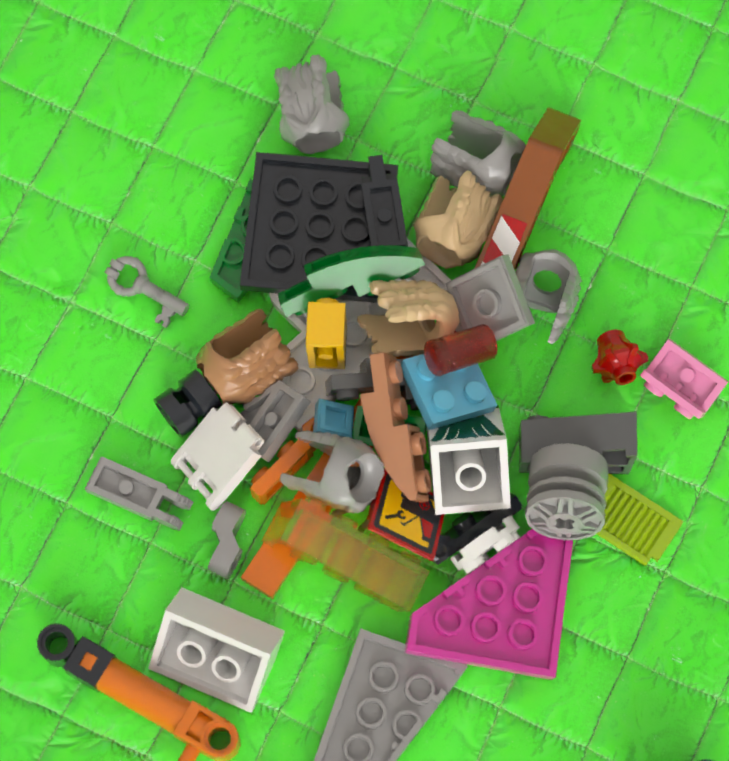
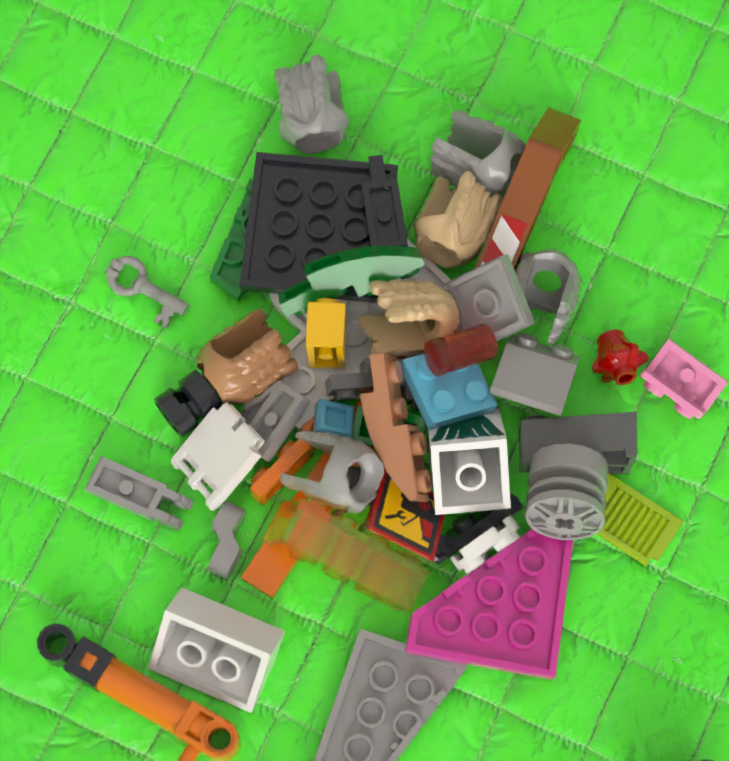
none -> light grey slope [490,333,580,416]

